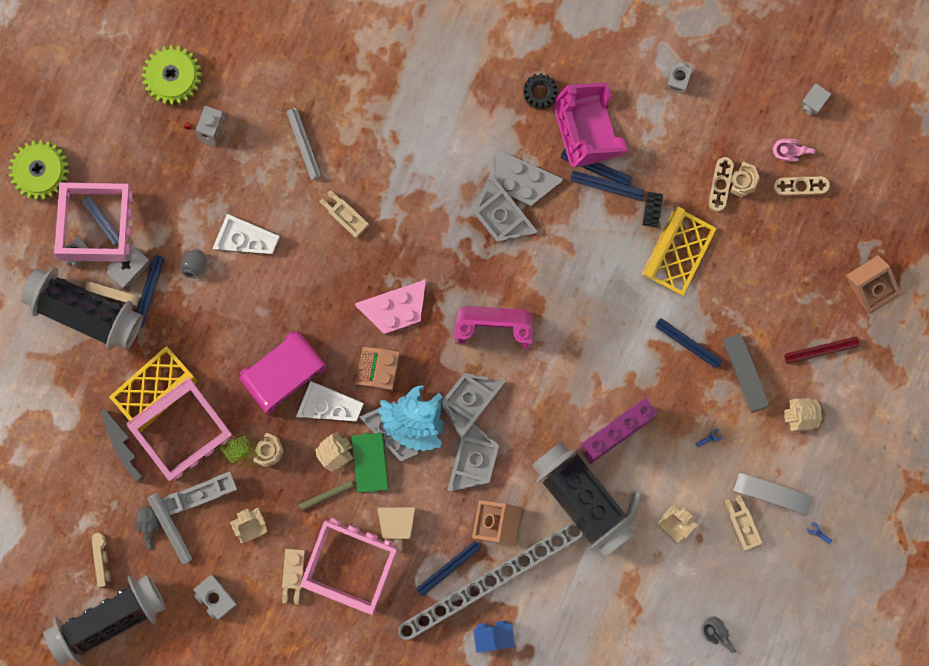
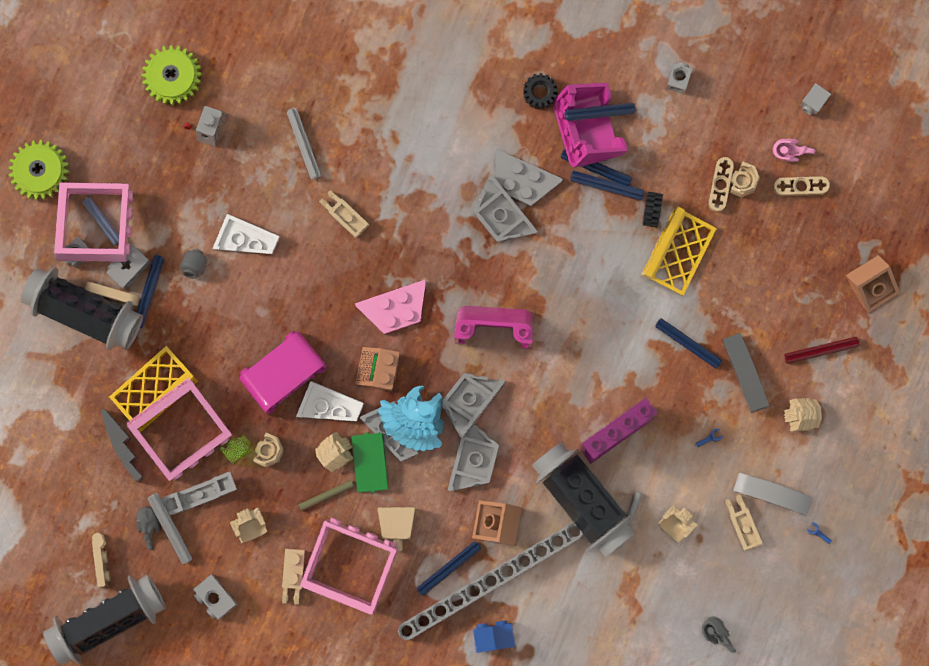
none -> dark blue axle [564,103,636,121]

